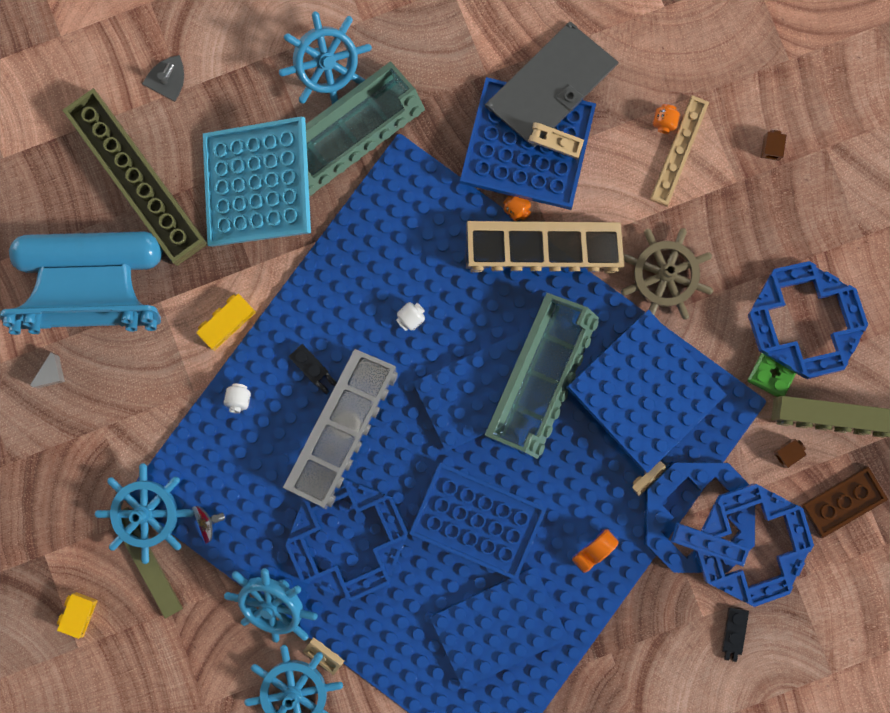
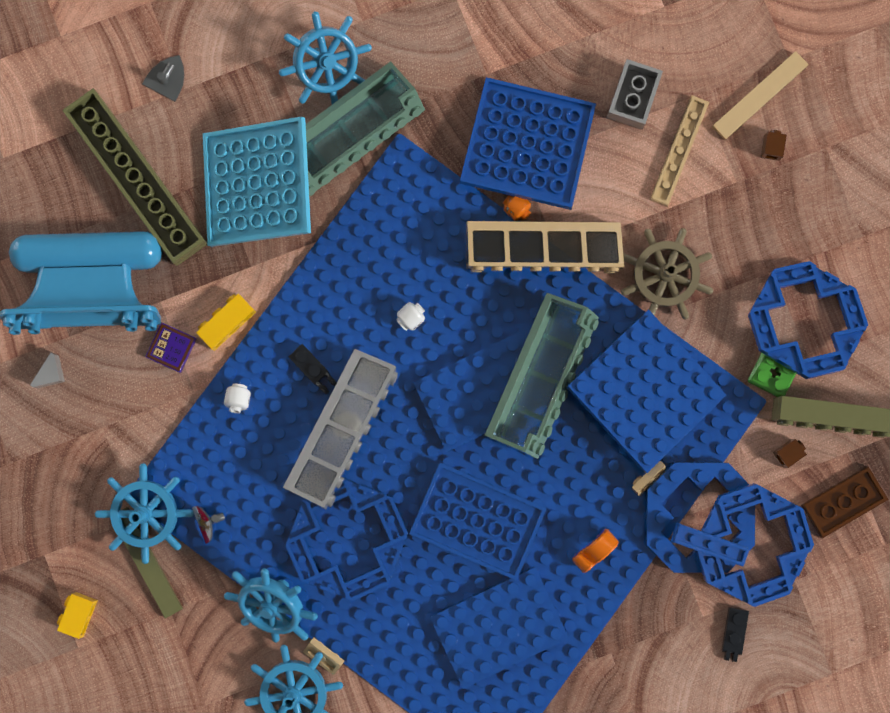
dark grey door [485,21,619,148] -> none
tan plate [528,122,584,159] -> none
orange head [653,104,680,134] -> none
none -> tile [145,322,197,373]
none -> light grey brick [606,59,663,130]
none -> tan tile [712,51,809,140]

